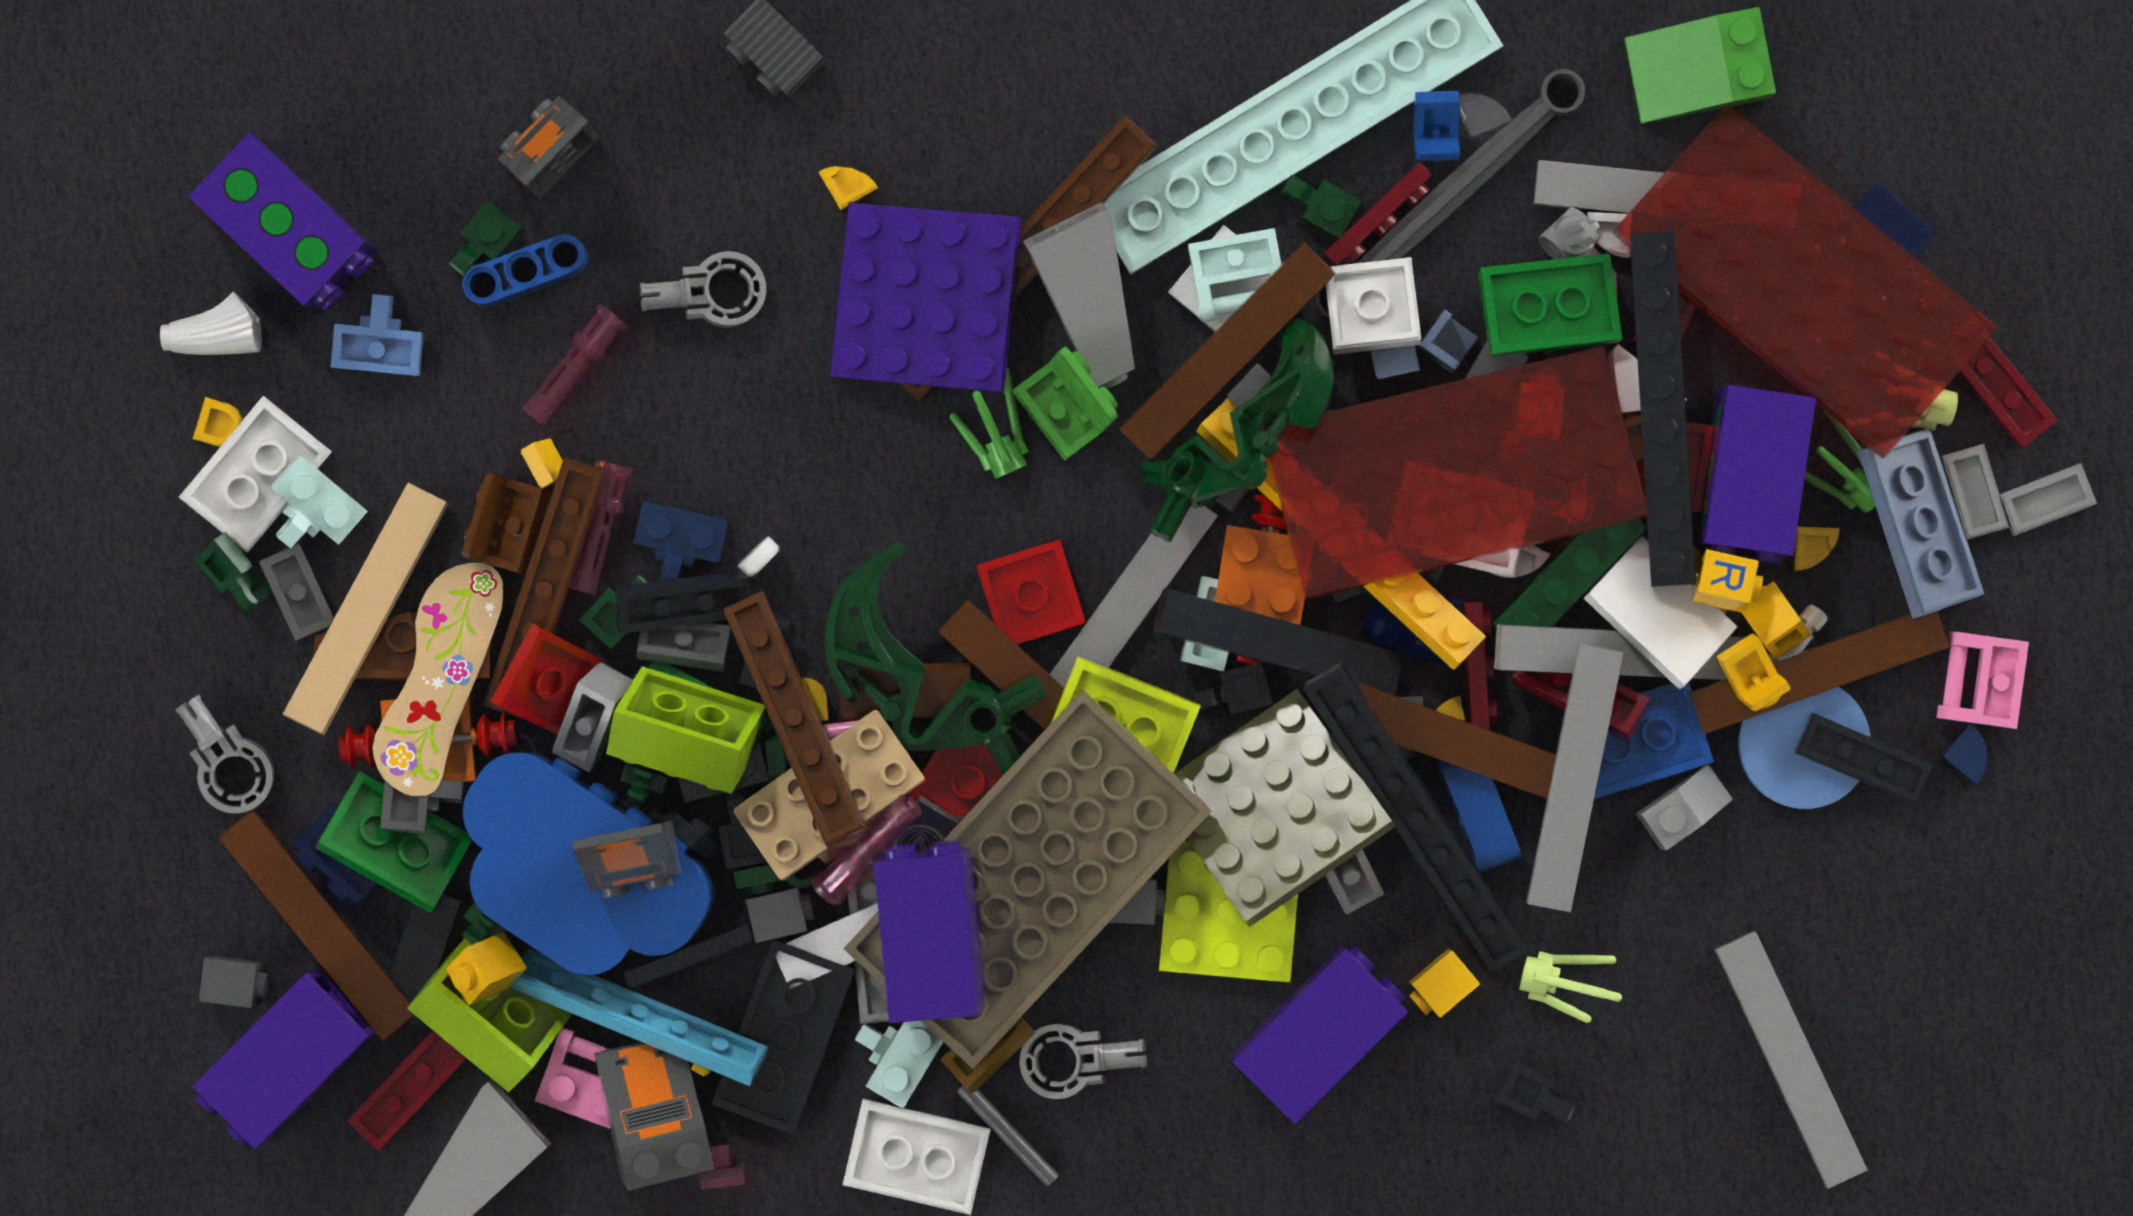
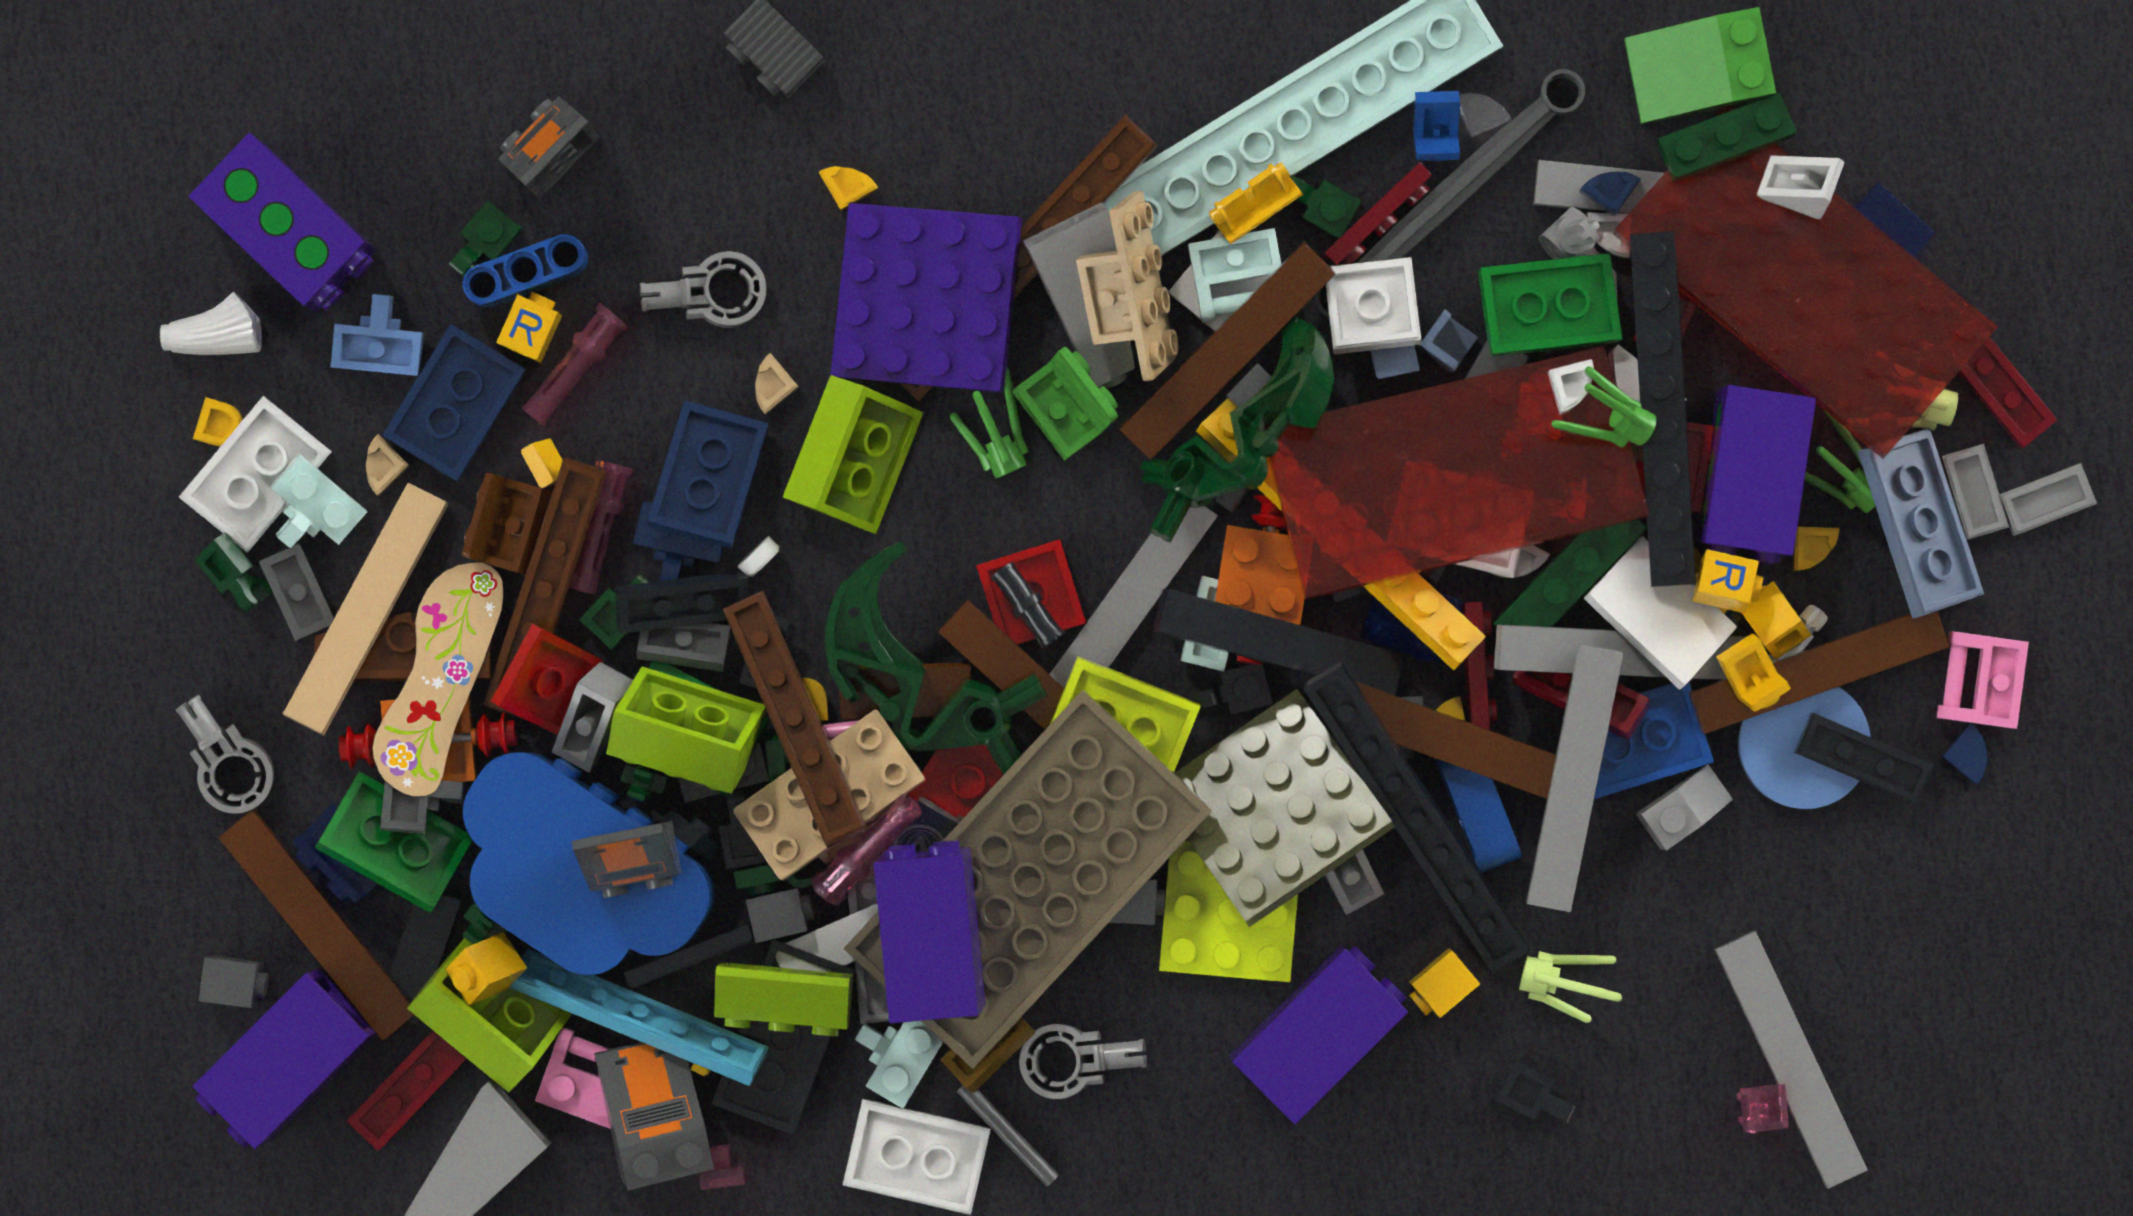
none -> tan tile [366,434,410,496]
none -> dark blue plate [382,324,527,482]
none -> yellow brick [496,292,562,363]
none -> dark blue plate [647,400,768,549]
none -> lime slope [714,962,854,1036]
none -> tan tile [755,353,799,415]
none -> lime slope [783,375,924,534]
none -> black pin [991,562,1065,649]
none -> tan bracket [1076,190,1179,381]
none -> yellow hinge [1208,162,1303,245]
none -> white tile [1548,359,1594,415]
none -> bright green plant [1552,366,1656,447]
none -> dark blue tile [1579,172,1641,216]
none -> dark green plate [1656,93,1797,183]
none -> clear pink tile [1736,1084,1789,1133]
none -> white slope [1757,156,1844,220]

